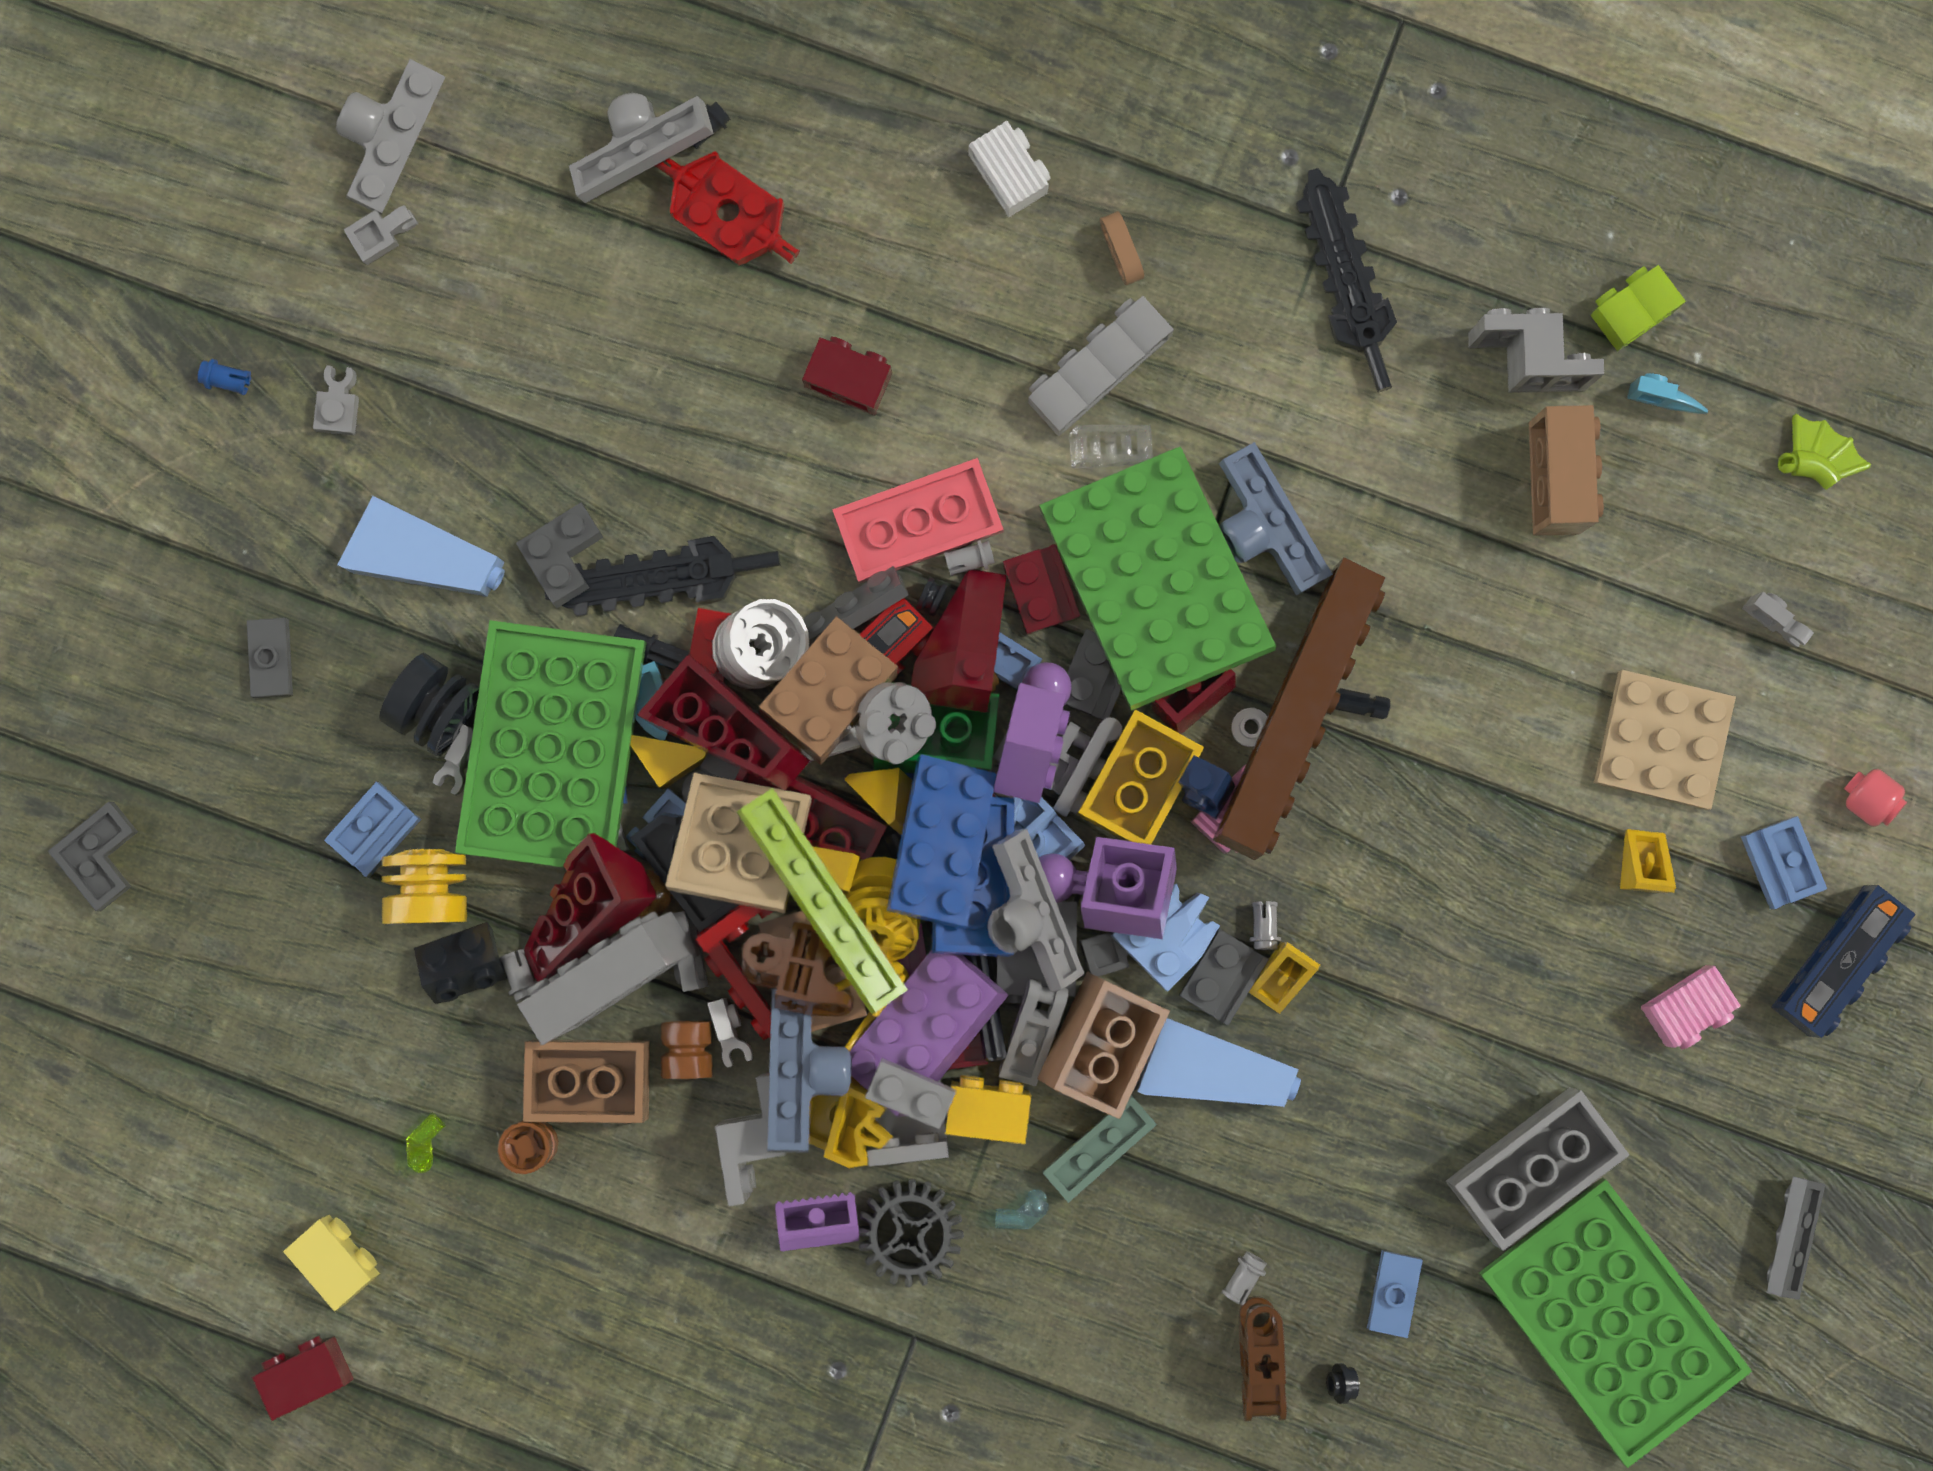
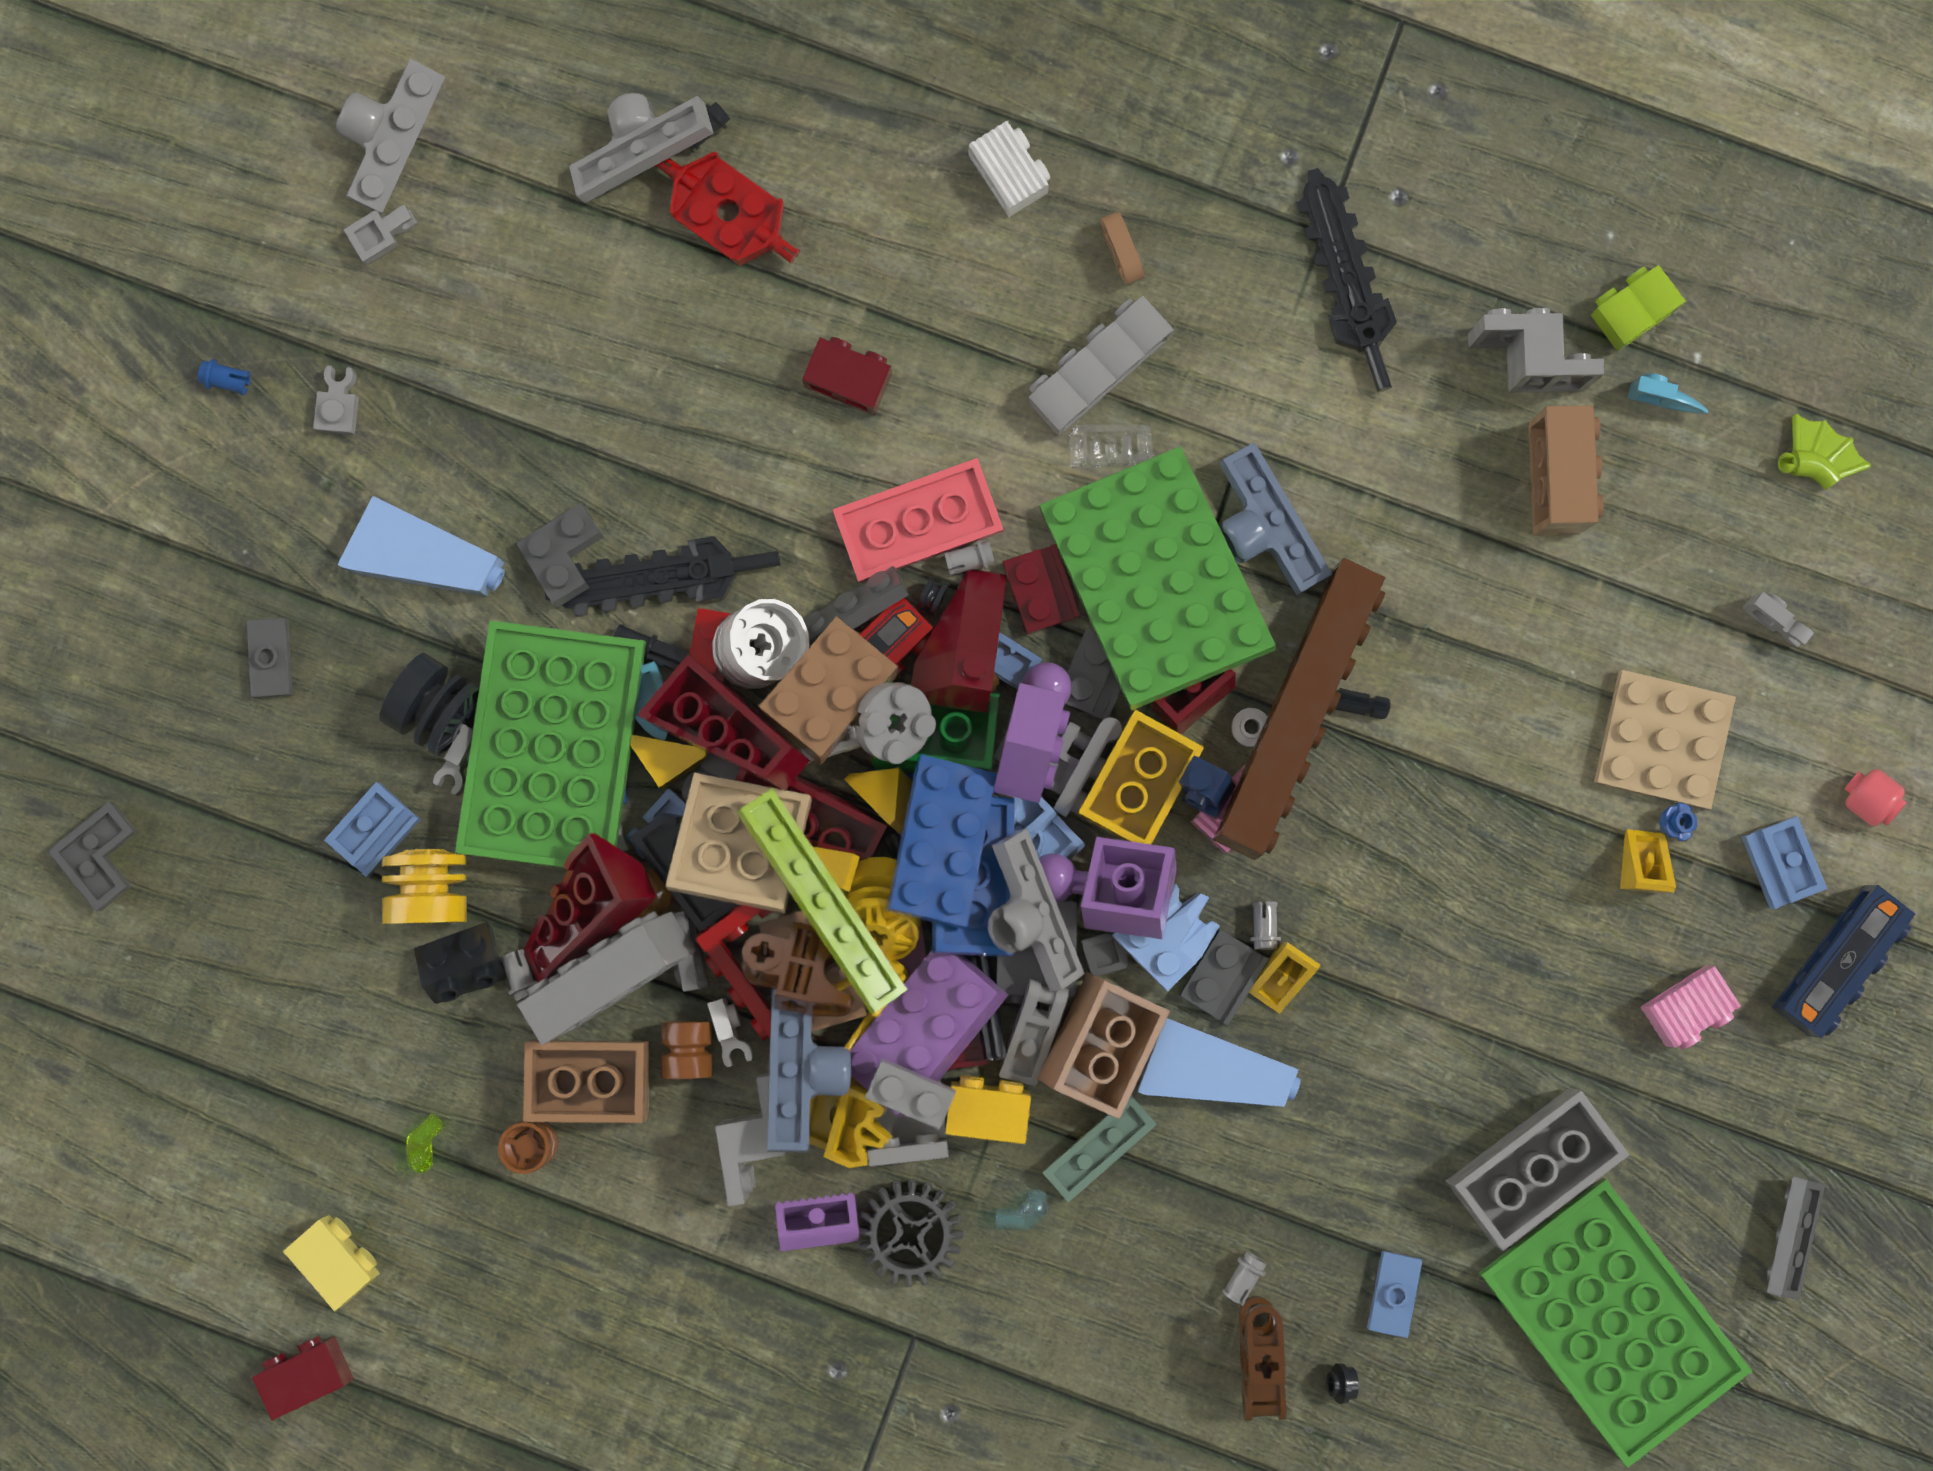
none -> blue plate [1659,803,1697,841]

